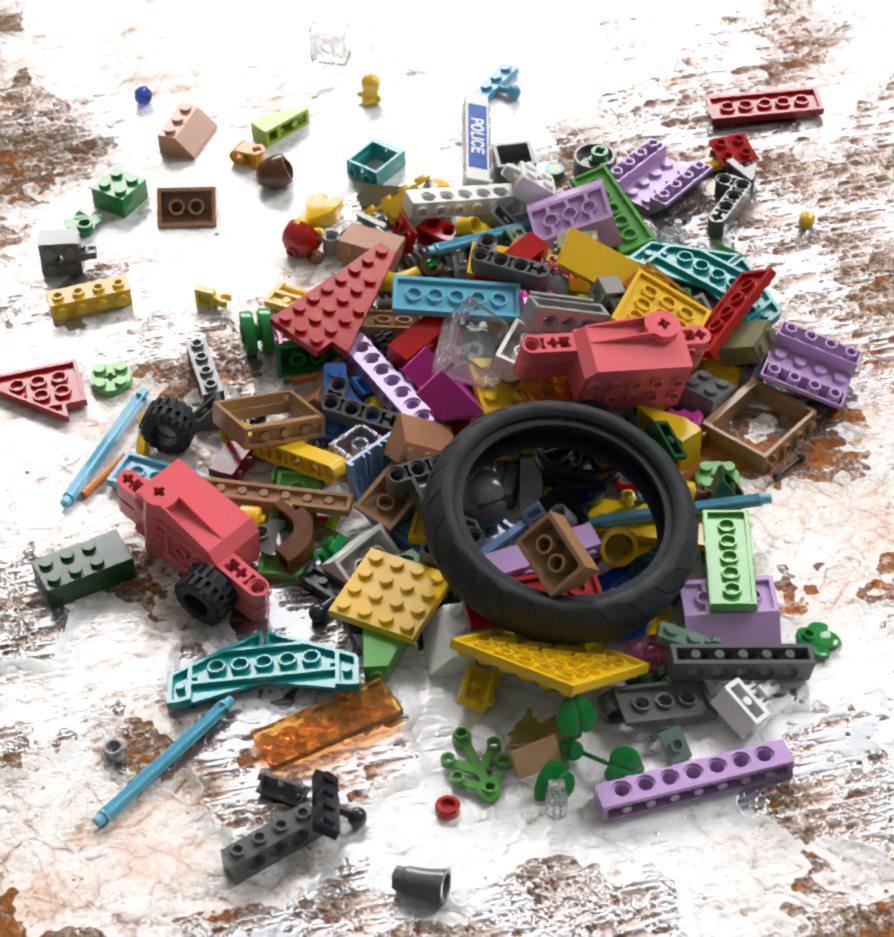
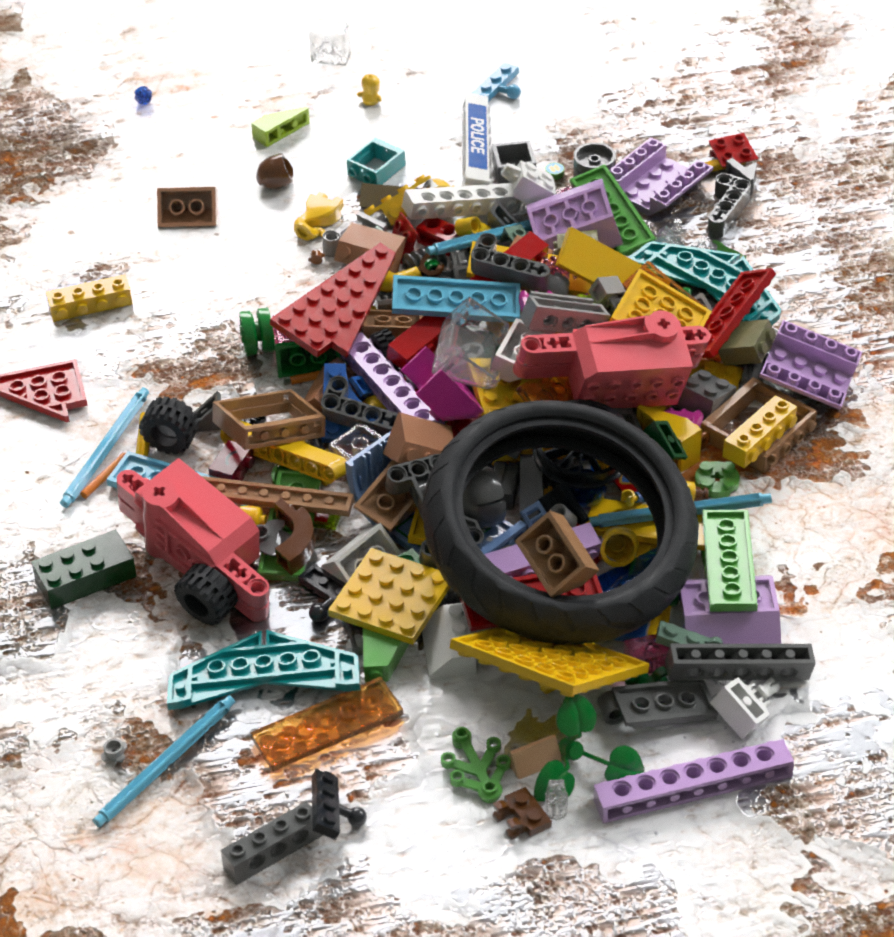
dark grey hinge [38,228,97,277] -> none
plate [63,211,103,236] -> none
plate [89,361,133,397] -> none
green brick [91,167,148,218] -> none
slope [157,103,217,160] -> none
brick [185,337,225,404] -> none
yellow plate [194,284,232,309] -> none
light orange piece [229,140,265,170] -> none
dark grey hinge [255,770,311,806] -> none
yellow plate [264,281,311,311] -> none
red cylinder [281,219,322,258] -> none
green plate [309,533,347,568] -> none
dark grey plant [391,865,452,904] -> none
red tile [435,795,460,821] -> none
yellow bracket [456,662,501,715] -> none
green bush [591,145,609,164] -> none
sand green bracket [649,725,692,765] -> none
plate [705,87,824,125] -> none
dark green slope [708,465,744,510] -> none
black hinge [773,453,806,481] -> none
green plate [795,622,842,659] -> none
yellow hinge [799,212,816,229] -> none
none -> reddish brown plate [492,787,552,840]
none -> yellow brick [723,395,797,468]

